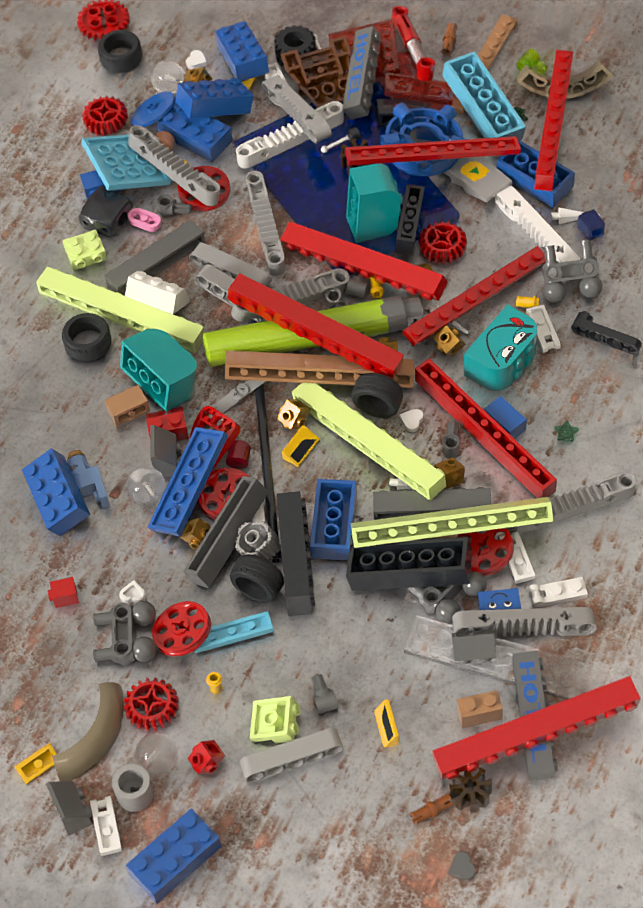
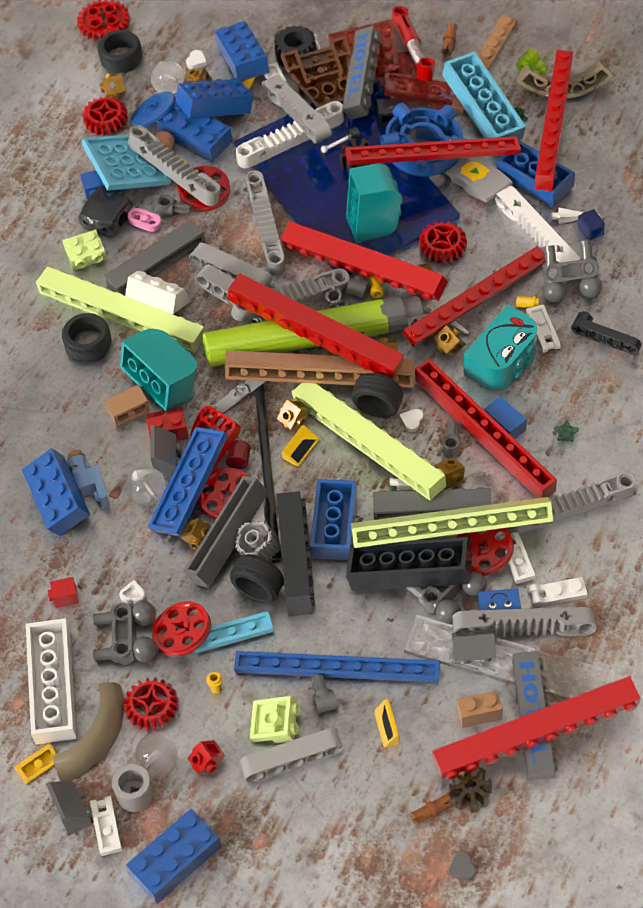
black brick [395,184,425,255] -> none
none -> white brick [26,618,77,745]
none -> pearl gold brick [99,73,126,97]
none -> blue plate [234,651,440,683]

